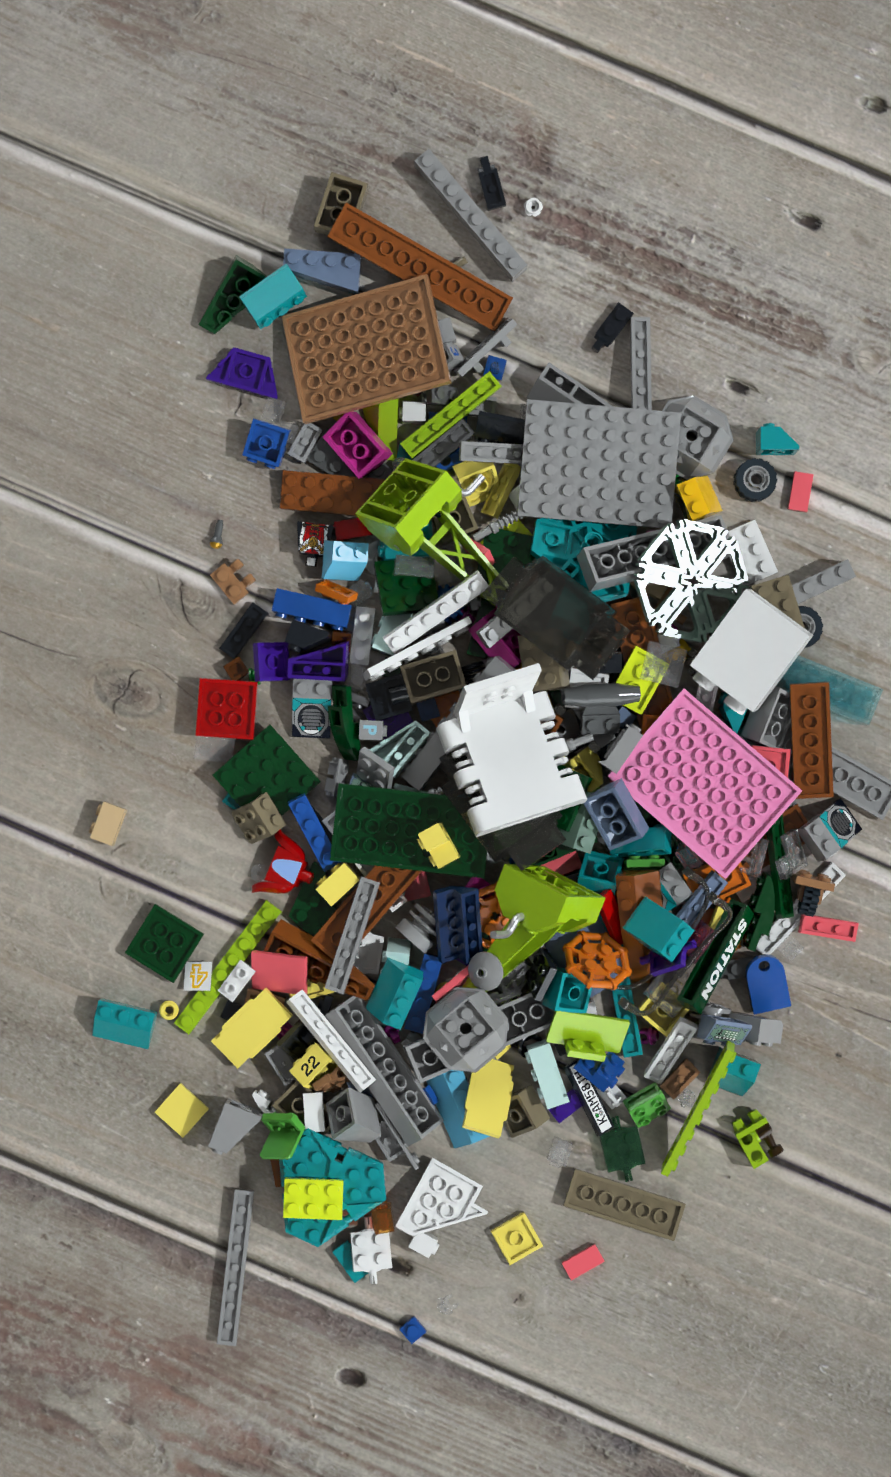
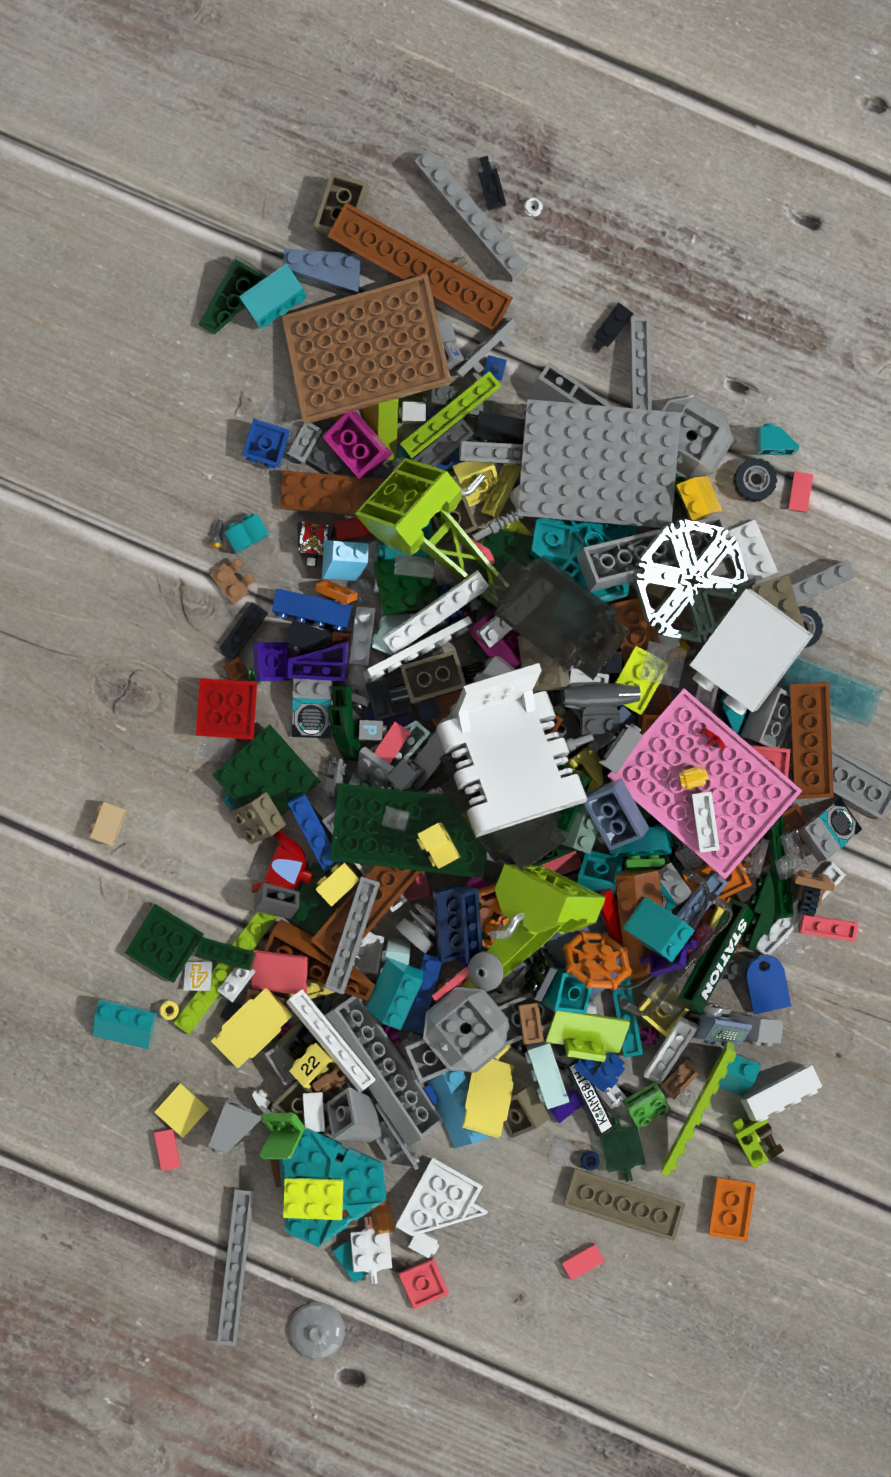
dark purple wing [206,347,278,400] -> none
blue plate [399,1316,427,1344] -> none
light yellow tile [491,1212,543,1265] -> none
none -> coral tile [154,1129,181,1171]
none -> dark green plate [196,937,257,971]
none -> teal brick [224,513,270,554]
none -> dark grey brick [254,883,300,919]
none -> light grey hat [289,1302,345,1359]
none -> coral tile [374,722,411,765]
none -> clear slope [382,807,410,831]
none -> dark grey brick [387,758,425,790]
none -> coral tile [398,1257,449,1309]
none -> medium nougat plate [518,1003,544,1045]
none -> dark blue plate [580,1151,600,1170]
none -> yellow brick [678,766,708,789]
none -> white plate [691,792,720,853]
none -> red piece [699,728,726,752]
none -> orange plate [708,1177,755,1241]
none -> white brick [740,1065,822,1122]

